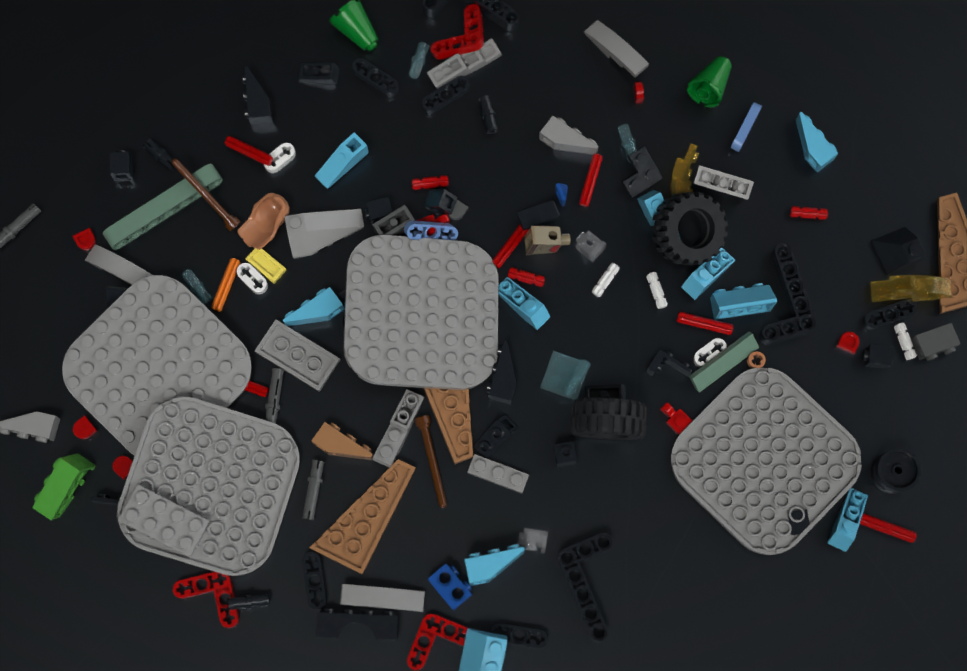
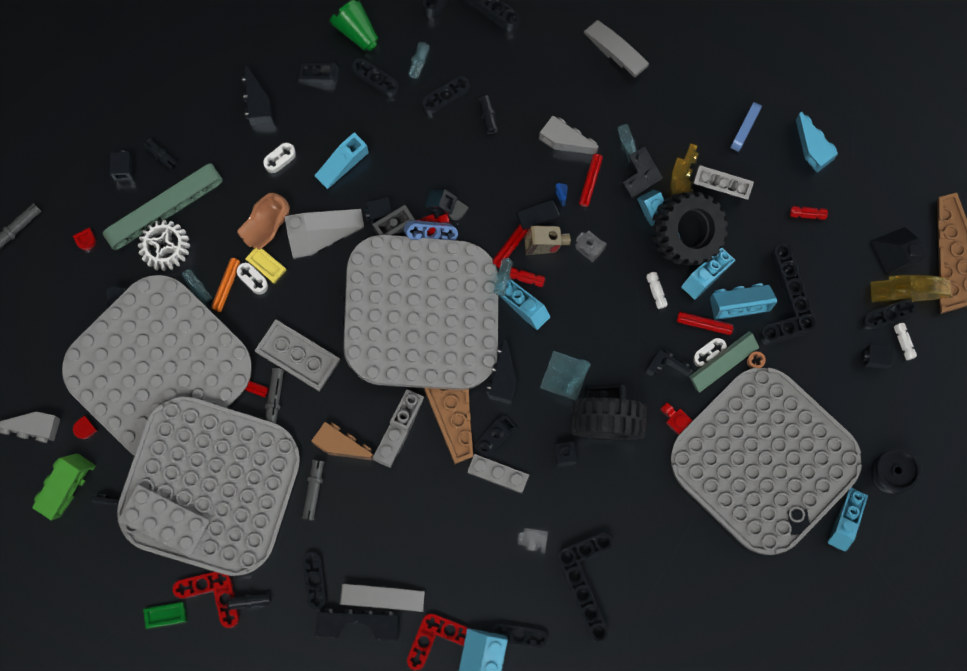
light grey slope [85,244,154,285] -> none
red tile [113,456,133,480] -> none
reddish brown piece [172,159,241,232] -> none
red axle [225,136,273,166] -> none
medium azure slope [283,287,344,326] -> none
medium nougat wing [309,459,416,575] -> none
red axle [412,175,449,190] -> none
reddish brown piece [414,415,447,508] -> none
light grey slope [427,39,502,89] -> none
blue brick [428,564,472,611] -> none
red beam [431,4,484,60] -> none
medium azure slope [465,544,525,586] -> none
white axle [592,263,619,297] -> none
red tile [633,82,644,104] -> none
green cone [687,56,732,107] -> none
red tile [836,332,859,355] -> none
red axle [860,513,917,543] -> none
dark grey brick [911,323,961,361] -> none
none -> white gear [138,220,190,271]
none -> green tile [143,602,187,629]
none -> clear light blue axle [493,258,513,296]

